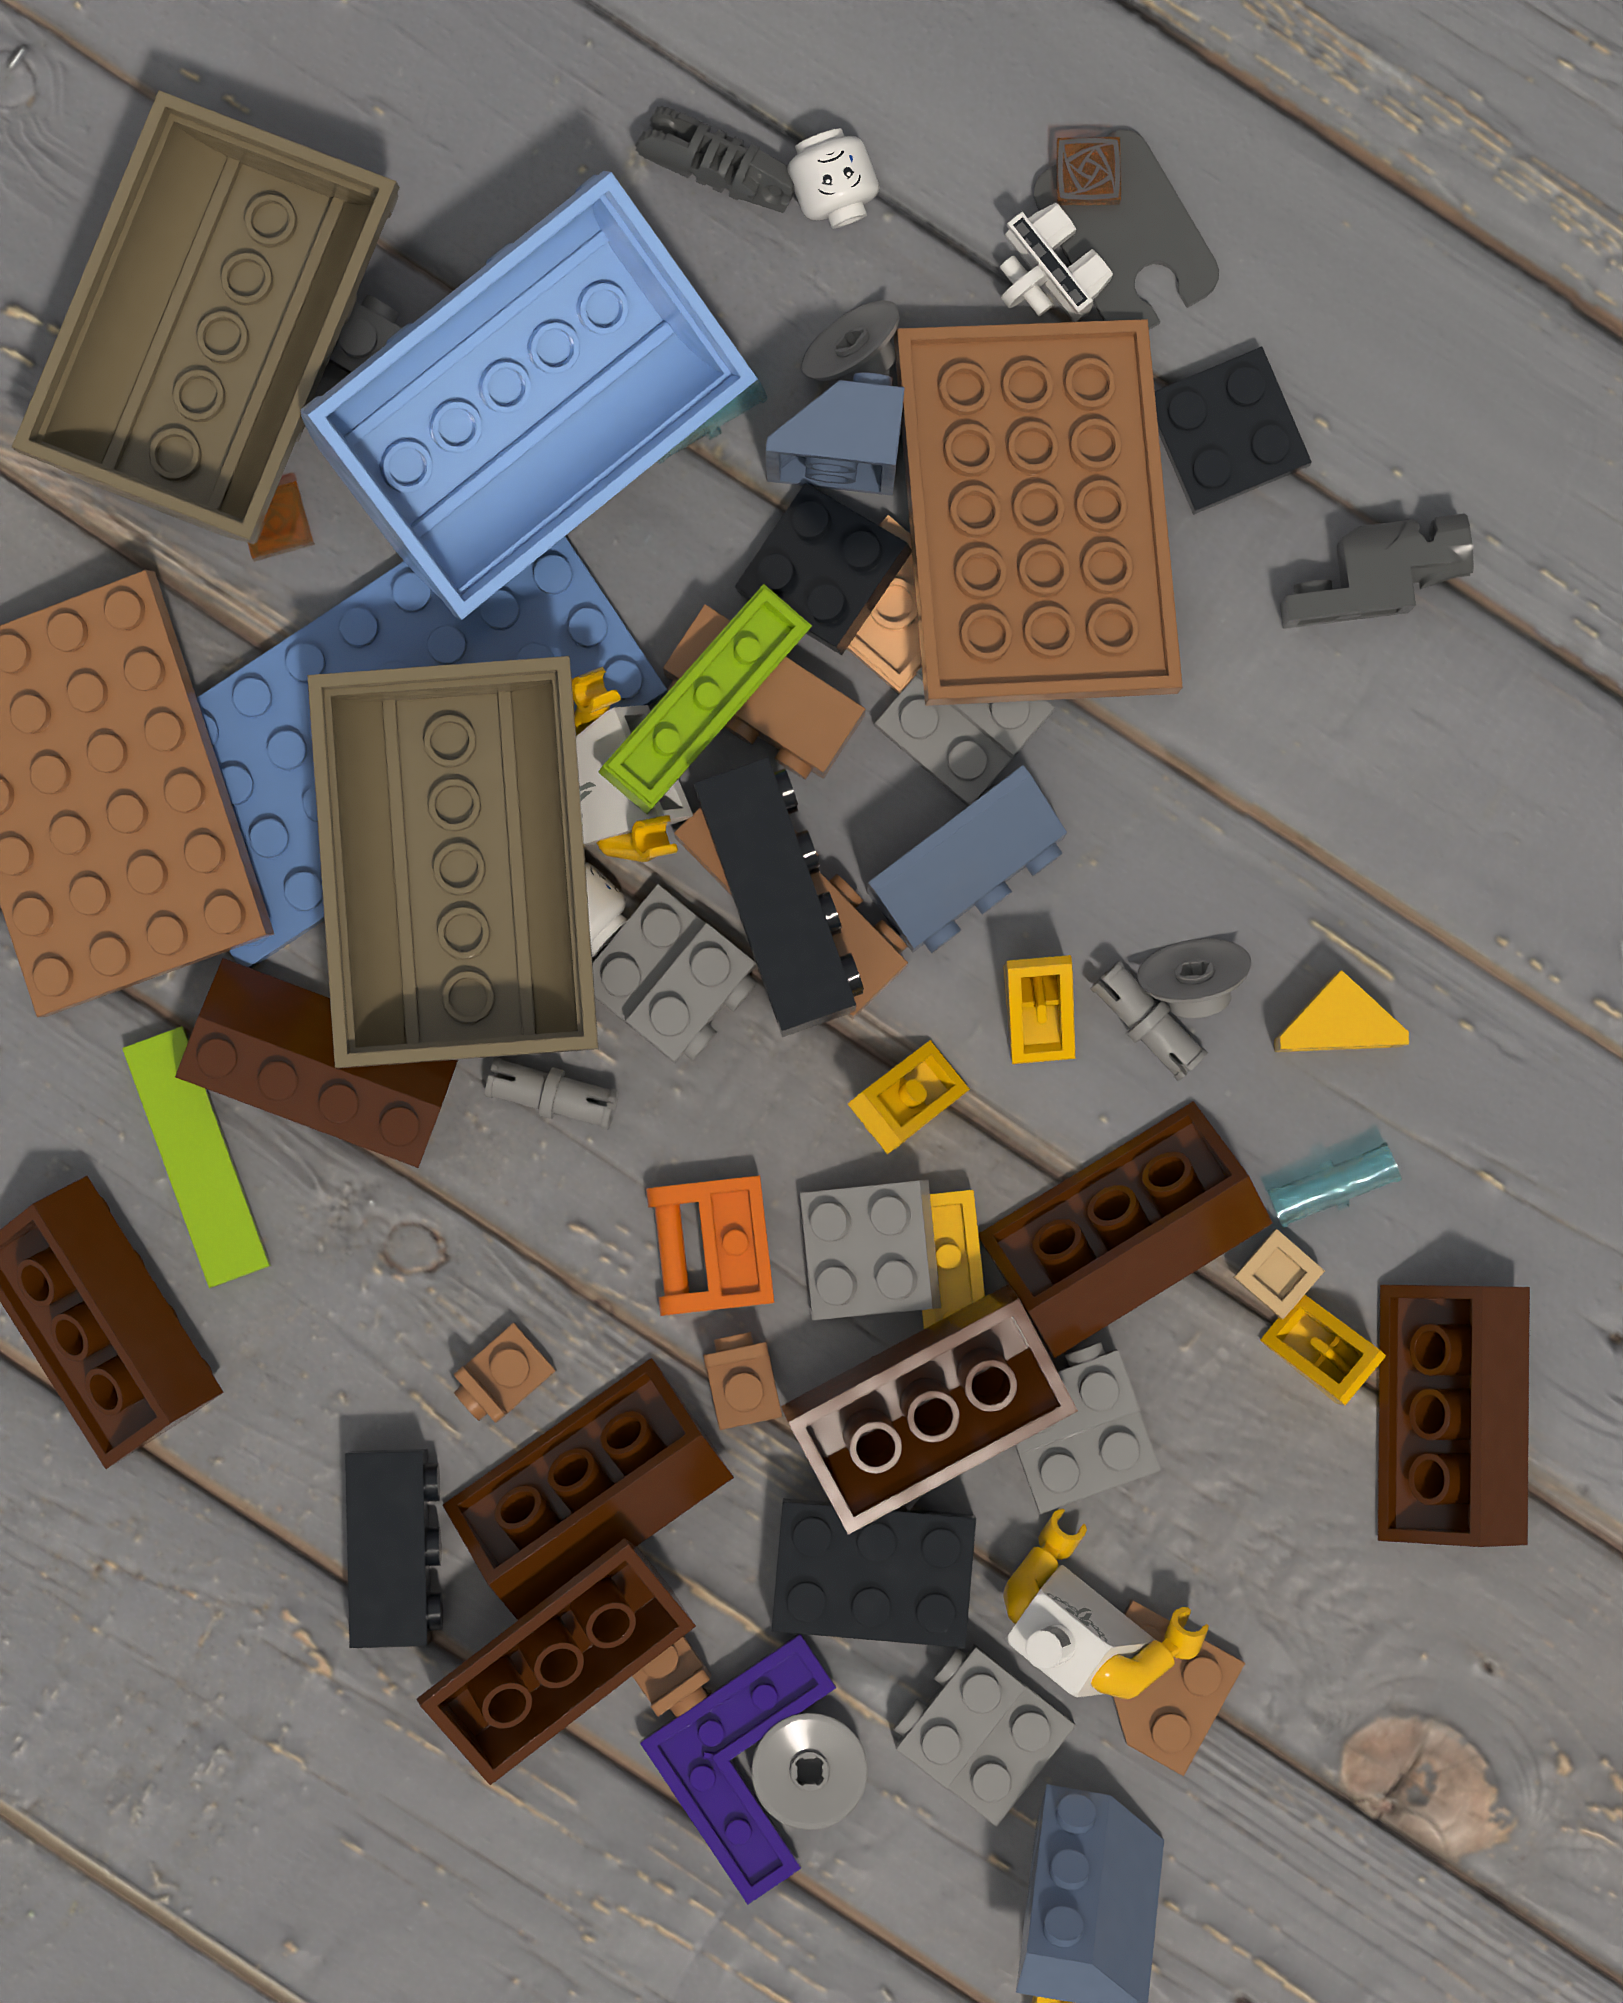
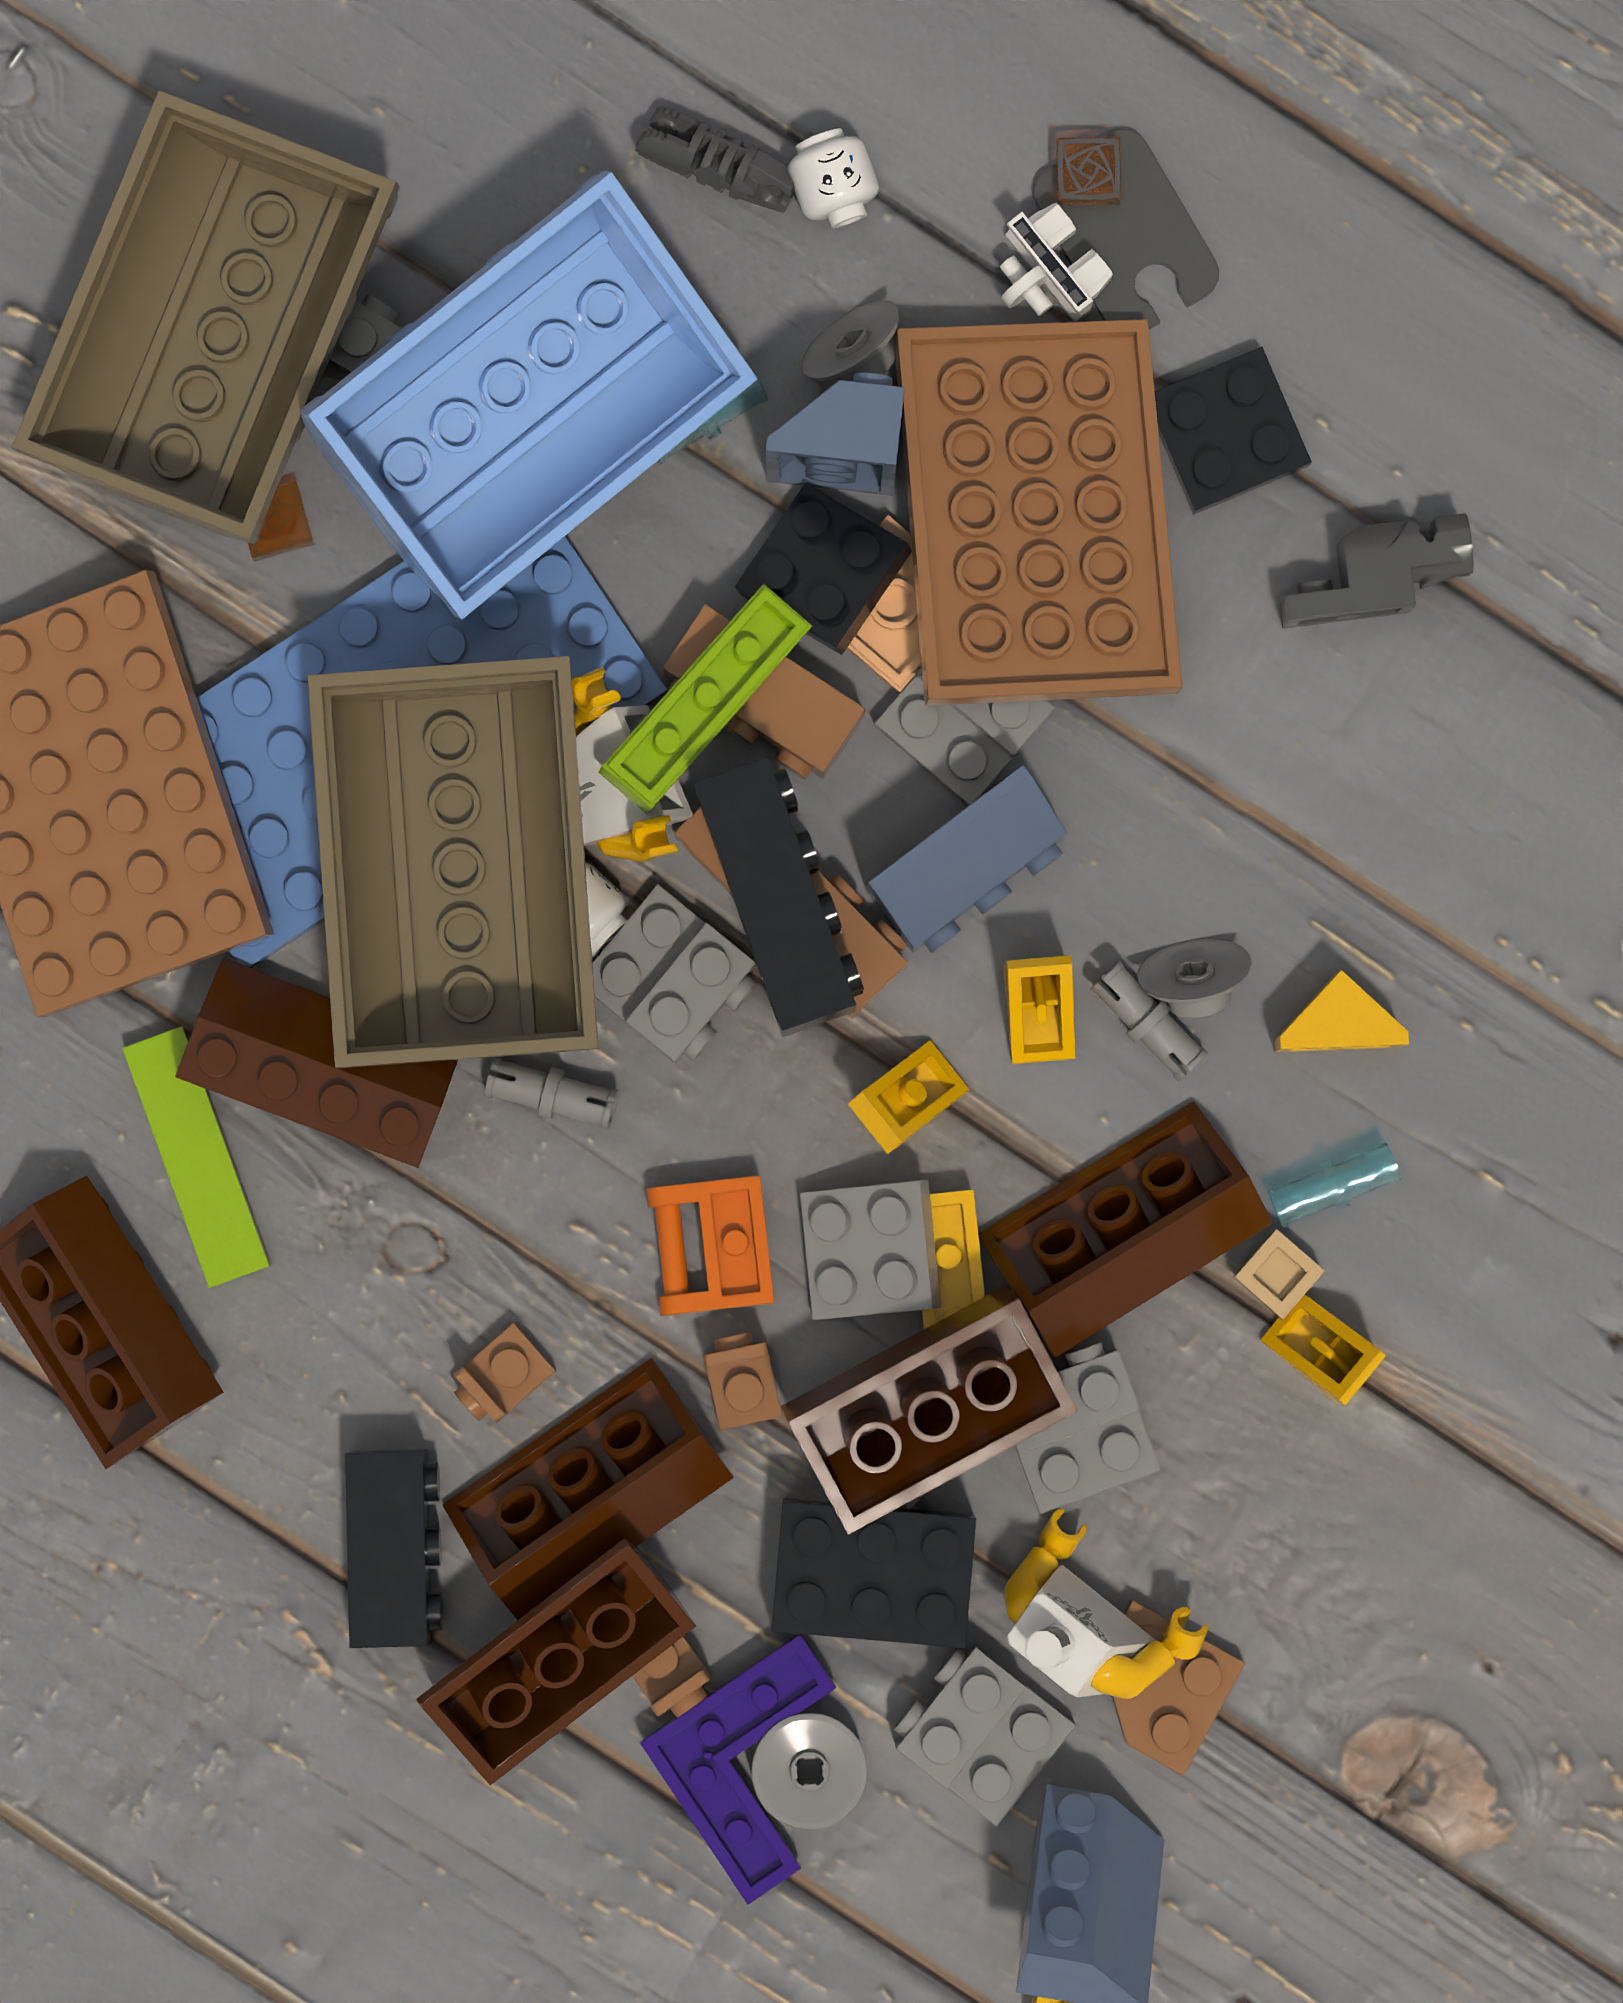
reddish brown slope [1378,1285,1530,1547] -> none

